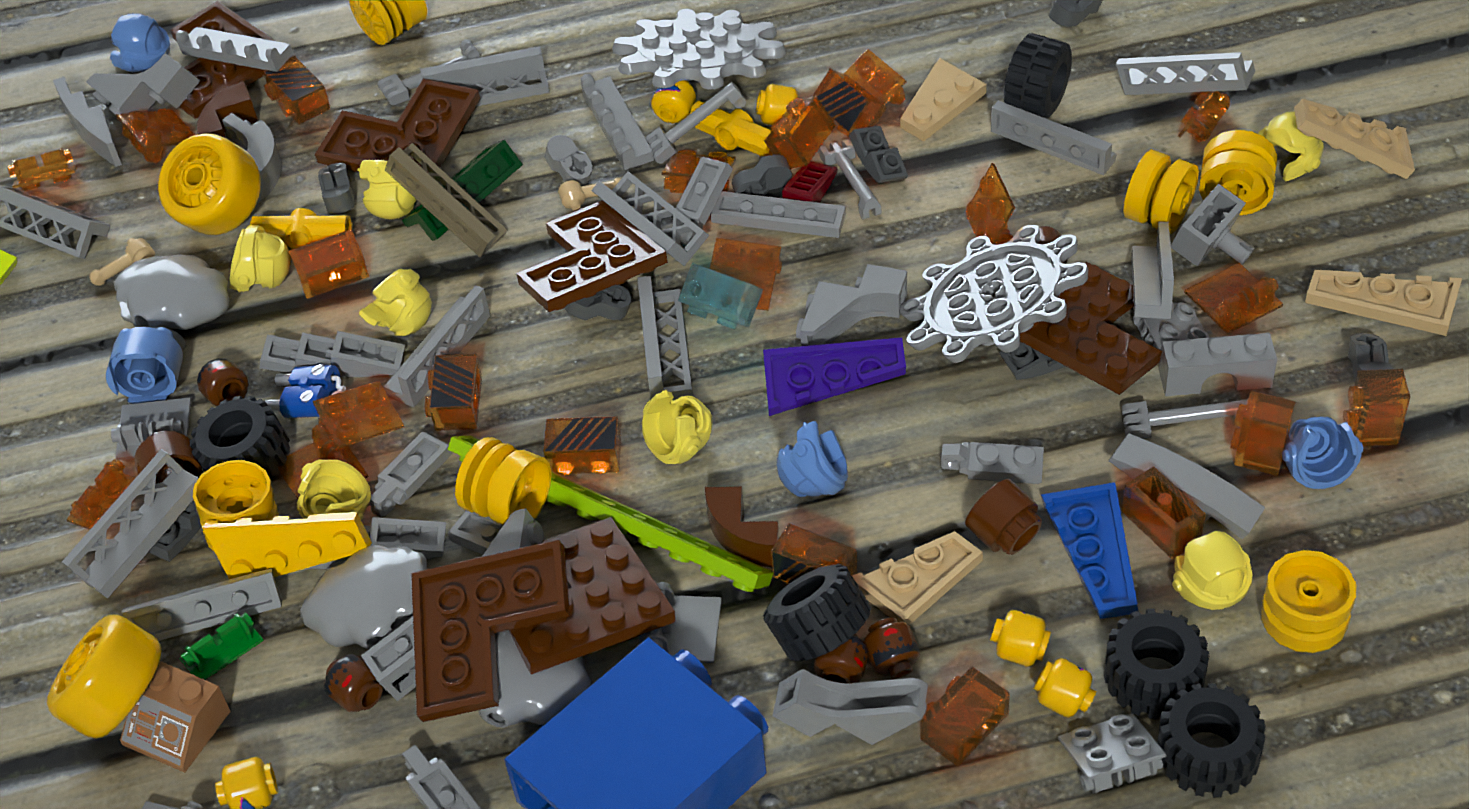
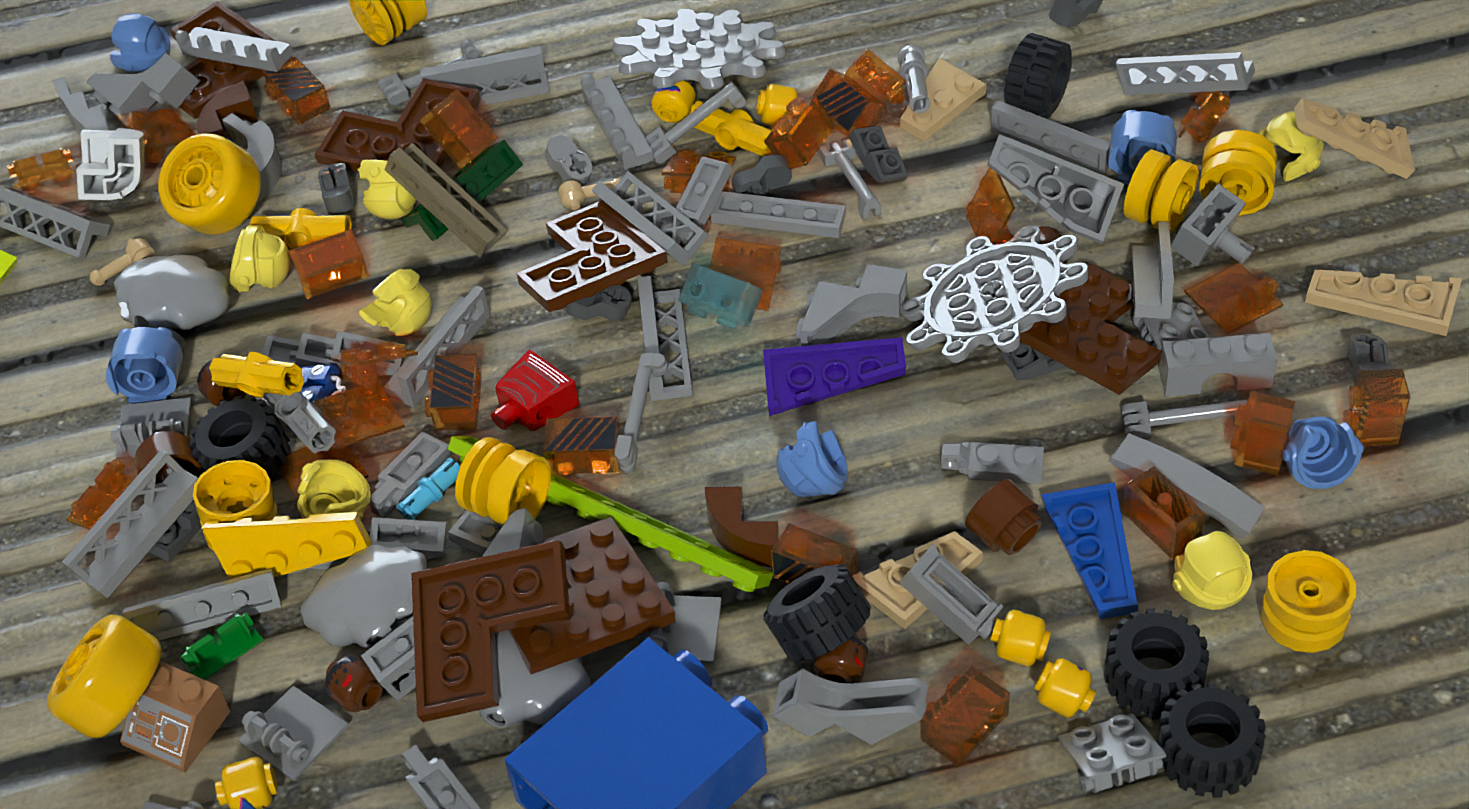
light yellow helmet [642,390,713,464] -> none
dark red slope [782,160,837,203] -> none
reddish brown head [863,617,920,679] -> none
none -> white brick [76,128,145,200]
none -> yellow piece [209,352,305,398]
none -> light grey hinge [238,686,349,781]
none -> light grey piece [264,391,336,453]
none -> clear orange hinge [331,342,418,387]
none -> medium azure pin [396,457,460,520]
none -> clear orange brick [420,89,498,169]
none -> red torso [491,349,579,431]
none -> light grey hinge [615,353,668,473]
none -> light grey pin [897,45,930,113]
none -> light grey window [899,544,1004,645]
none -> light grey wedge [987,134,1124,244]
none -> medium blue brick [1108,110,1177,185]

